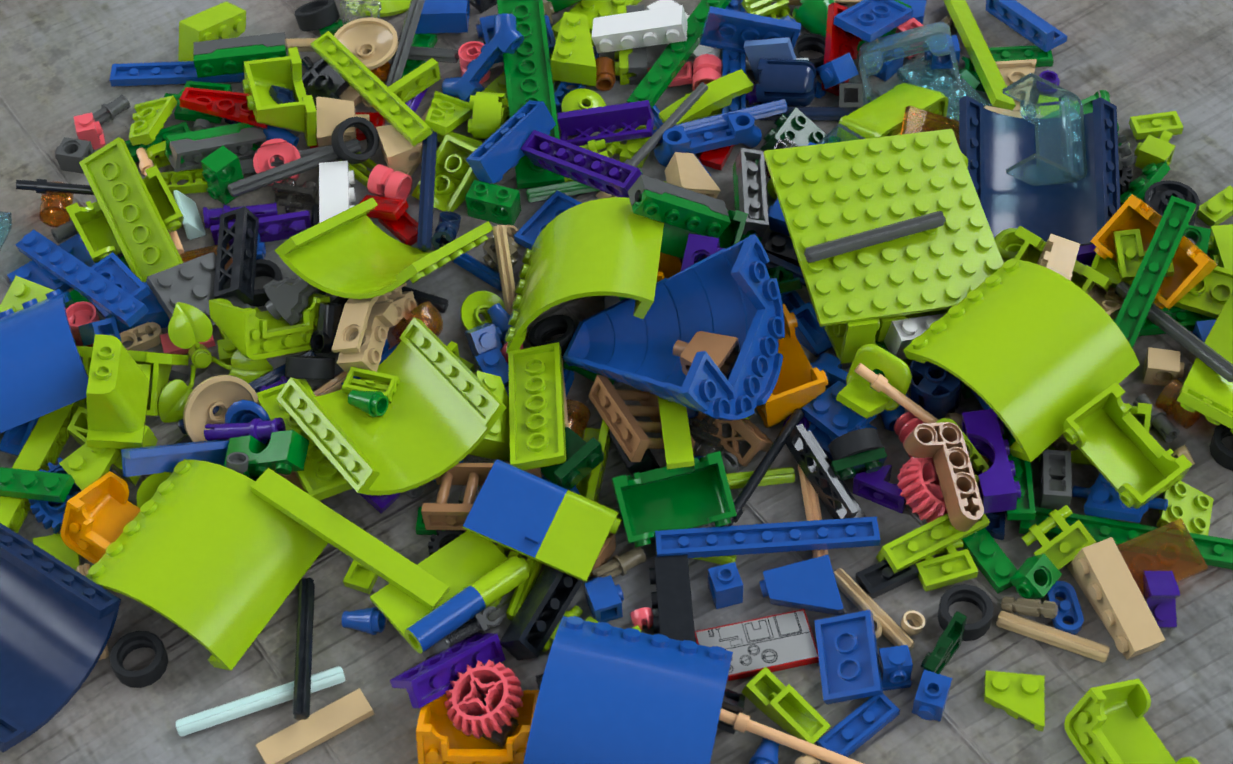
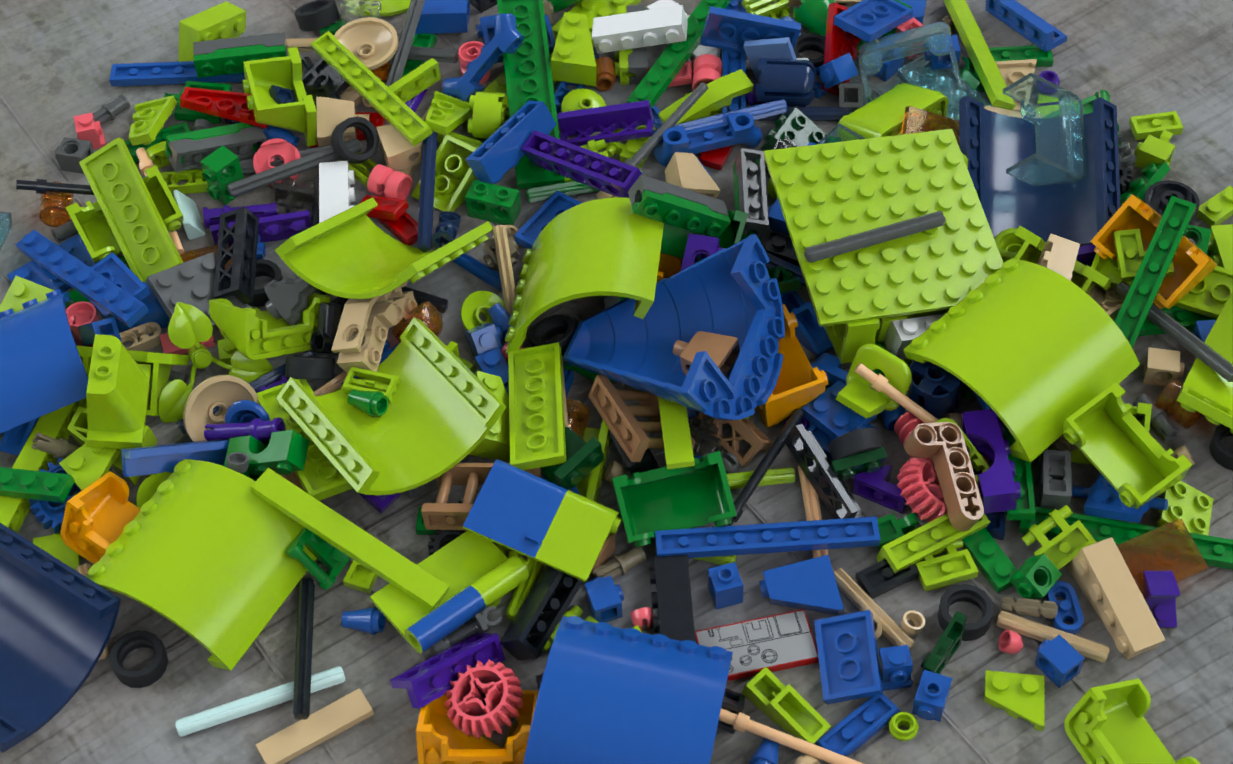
none -> dark tan pin [32,432,80,459]
none -> green plate [285,527,351,590]
none -> tan hinge [603,461,626,483]
none -> green plate [877,513,919,550]
none -> lime plate [889,712,919,741]
none -> coral hinge [998,629,1023,654]
none -> blue brick [1035,634,1085,688]

